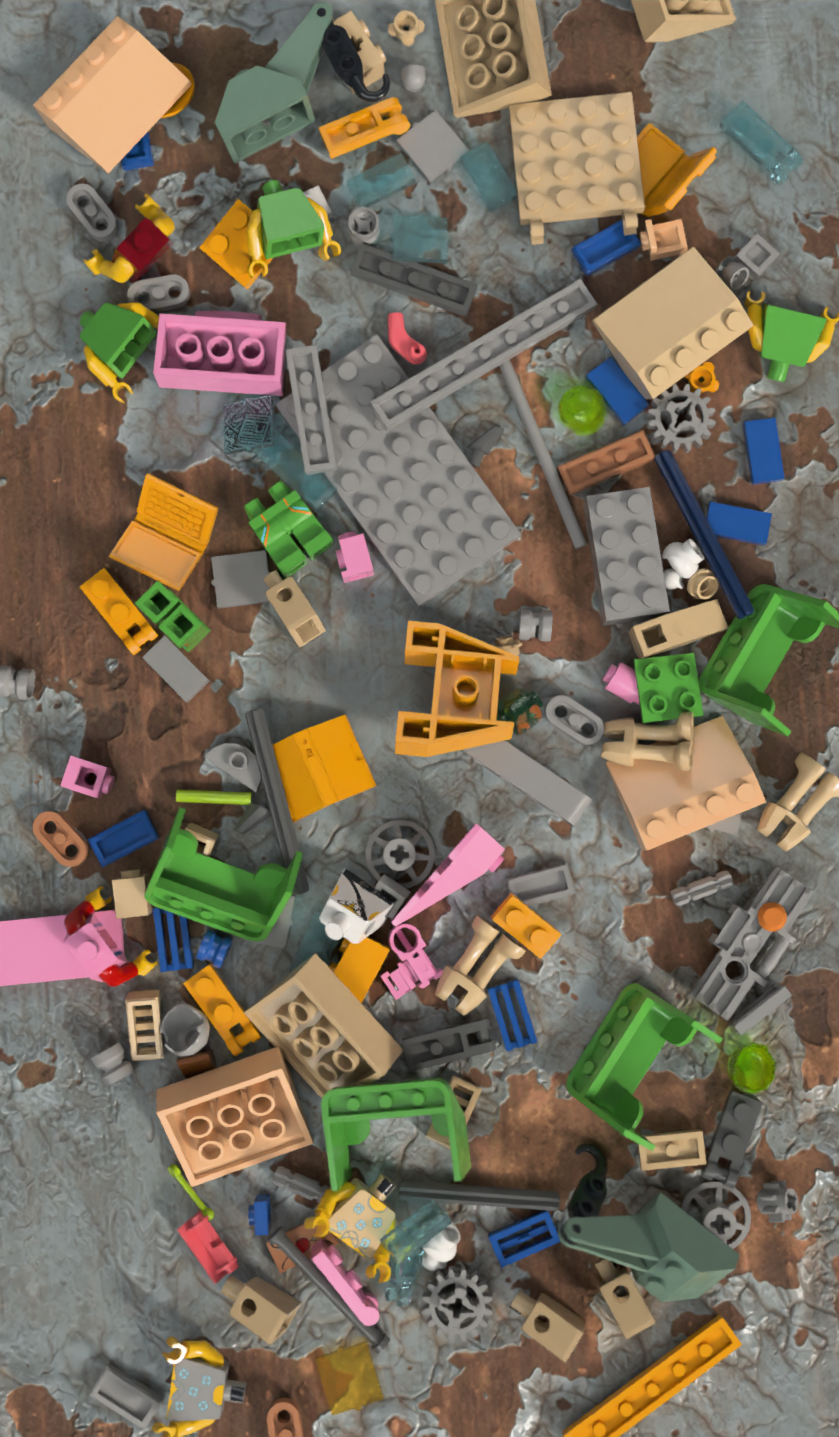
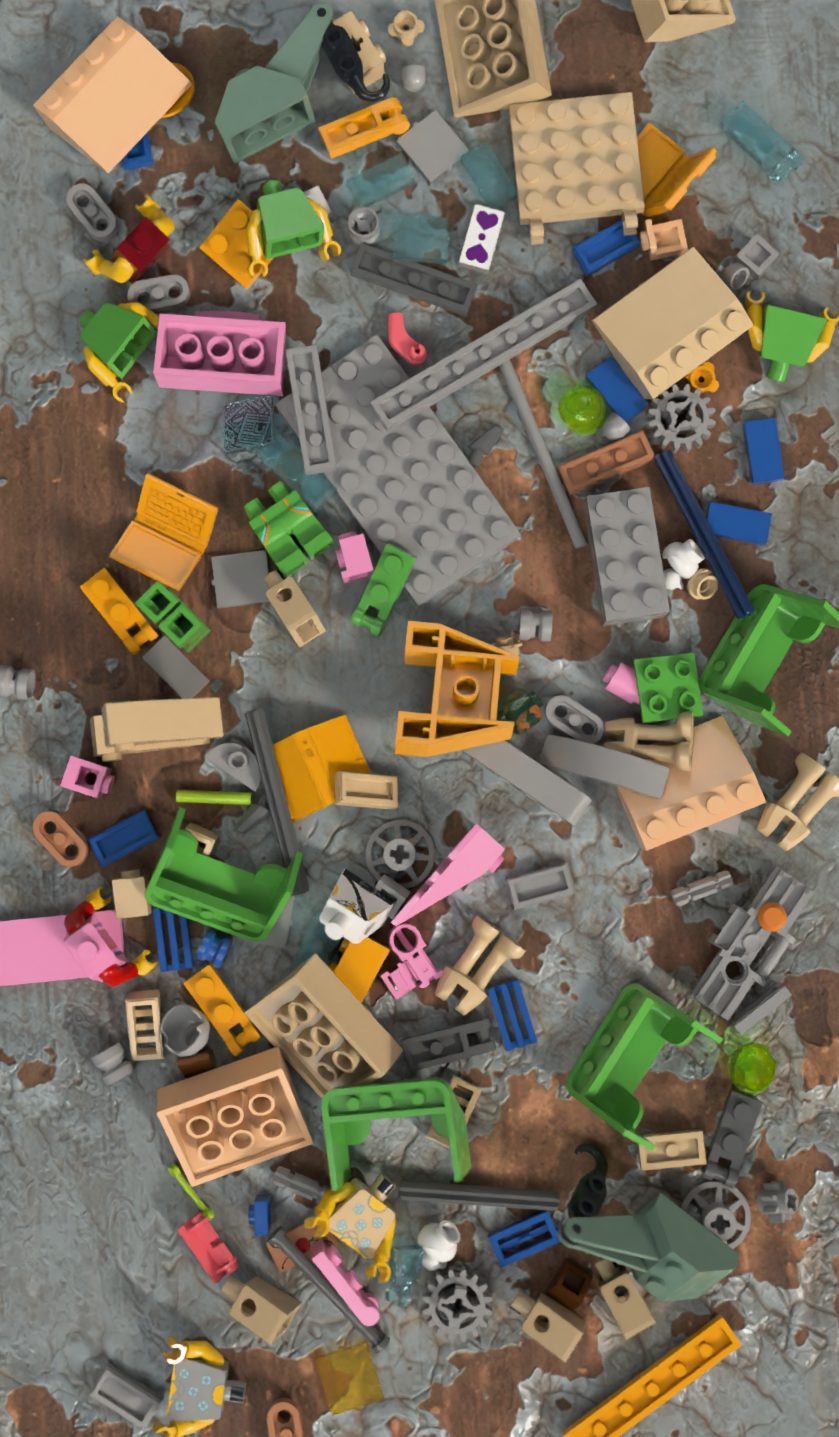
clear light blue plate [380,1200,452,1263] -> none
light orange plate [491,892,561,959] -> none
tan slope [628,599,728,659] -> none
none -> tan wedge [90,698,224,762]
none -> tan tile [335,771,398,810]
none -> bright green plate [350,543,417,637]
none -> tile [459,204,505,274]
none -> light grey slope [538,734,670,800]
none -> reddish brown slope [546,1259,594,1310]
none -> light grey hinge [603,412,630,440]

